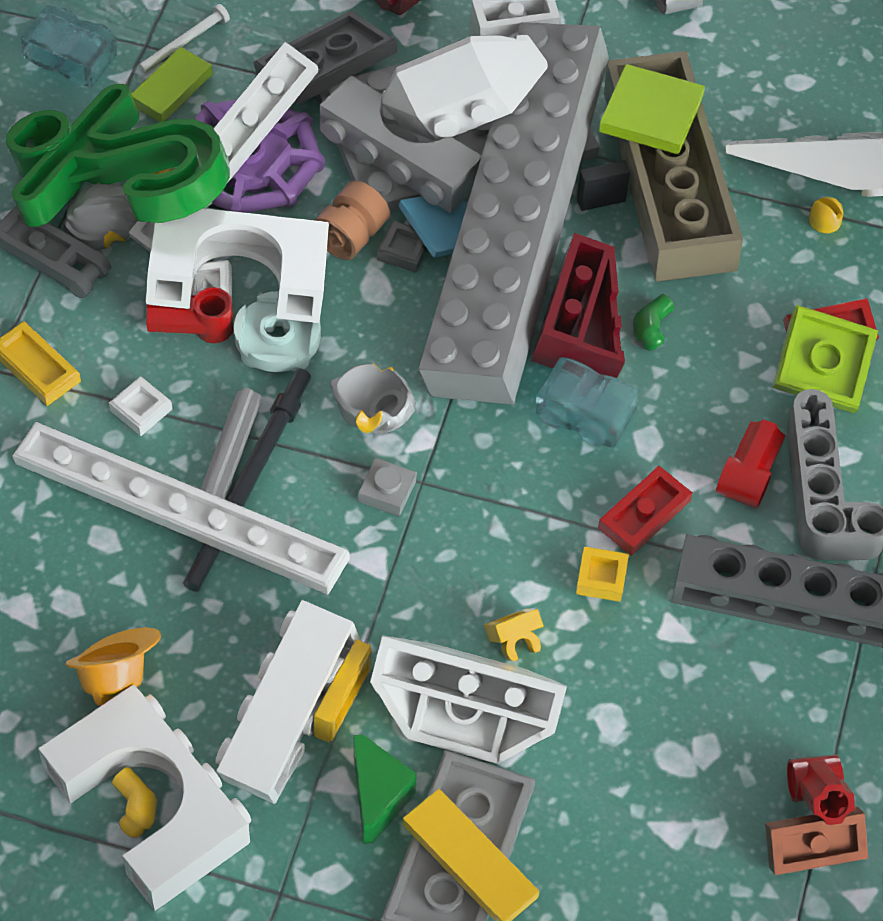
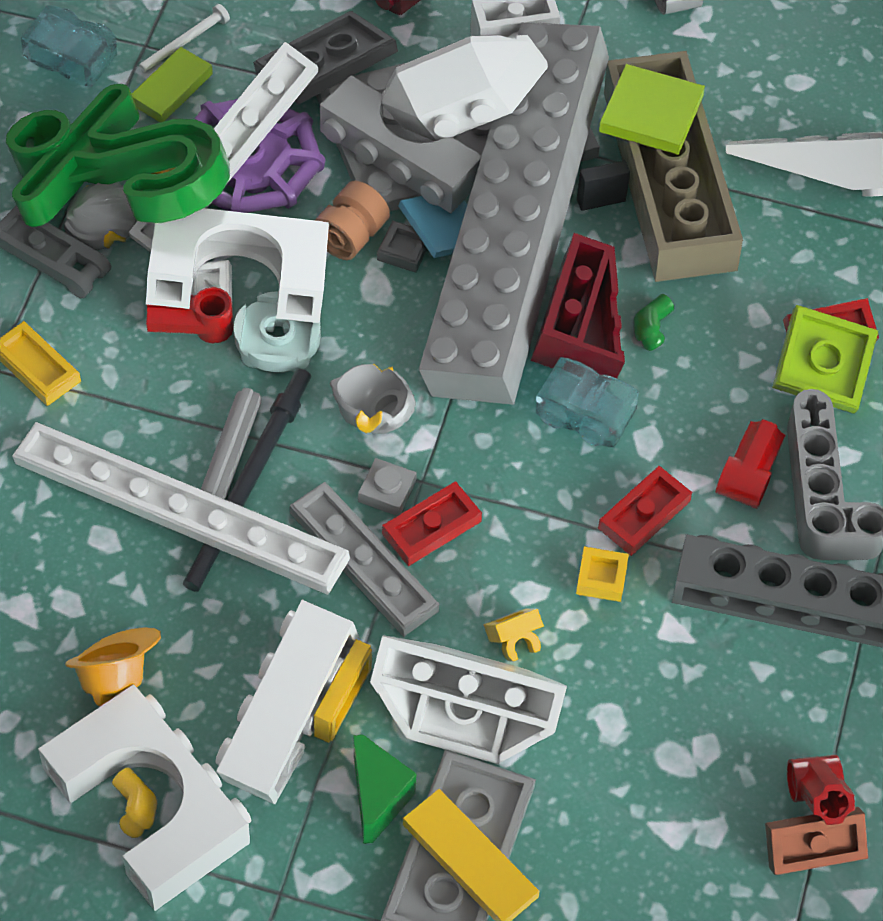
white tile [109,376,172,436] -> none
yellow hinge [809,196,843,233] -> none
none -> light grey tile [290,482,440,637]
none -> red plate [382,481,482,566]

